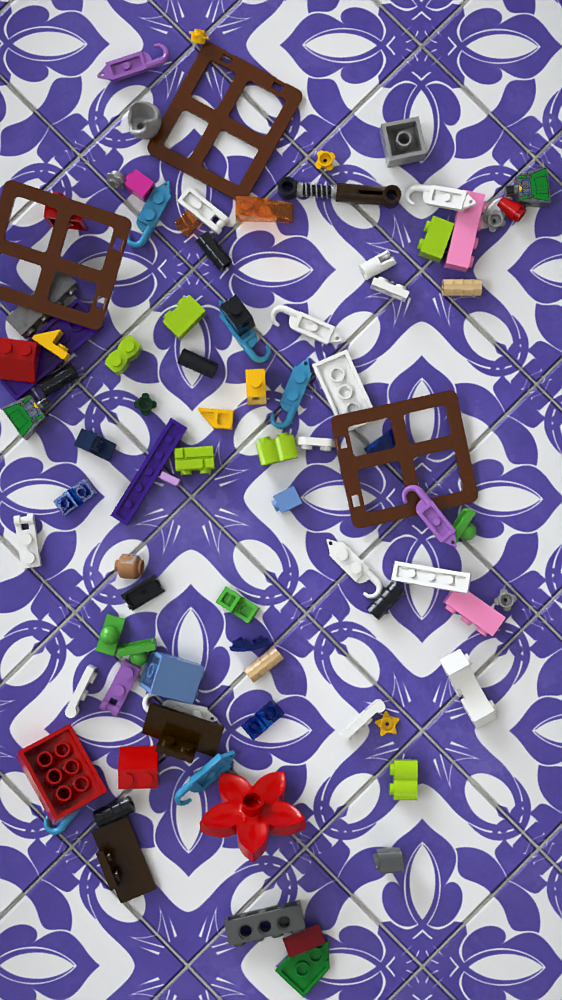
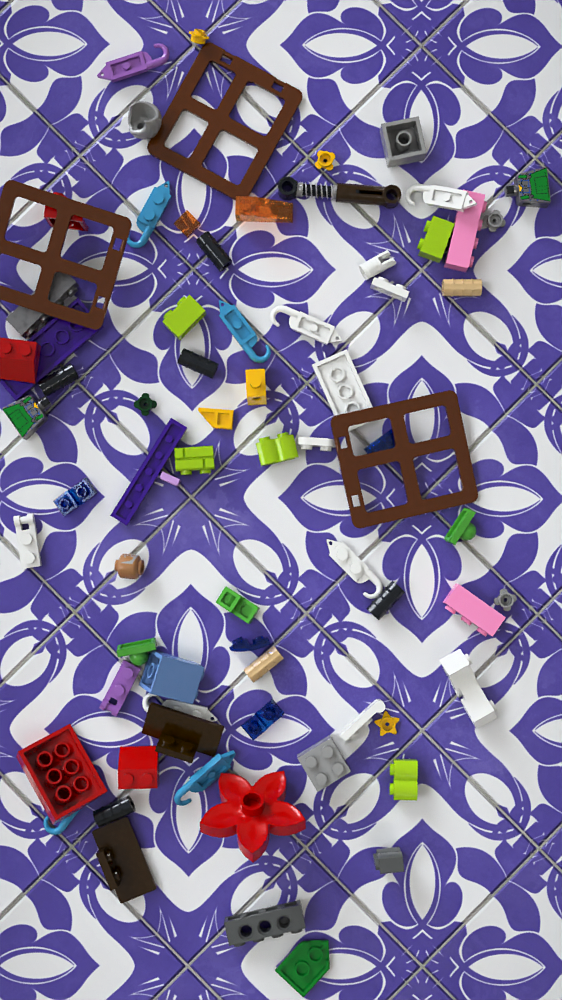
yellow slope [32,330,71,362] -> none
white plate [65,664,98,718] -> none
dark blue bracket [74,428,117,462] -> none
bright green tile [95,614,126,656] -> none
lime brick [105,335,143,376] -> none
light grey plate [106,171,125,189] -> none
black hinge [121,575,165,611] -> none
dark pink brick [124,169,156,202] -> none
white plate [177,186,230,235] -> none
black torso [219,295,256,337] -> none
dark azure plate [270,358,312,429] -> none
medium blue brick [271,486,302,514] -> none
dark red tile [282,924,326,958] -> none
white plate [391,561,472,594] -> none
medium lavender plate [402,485,457,547] -> none
red cone [497,196,526,223] -> none
none -> light grey brick [297,735,351,792]

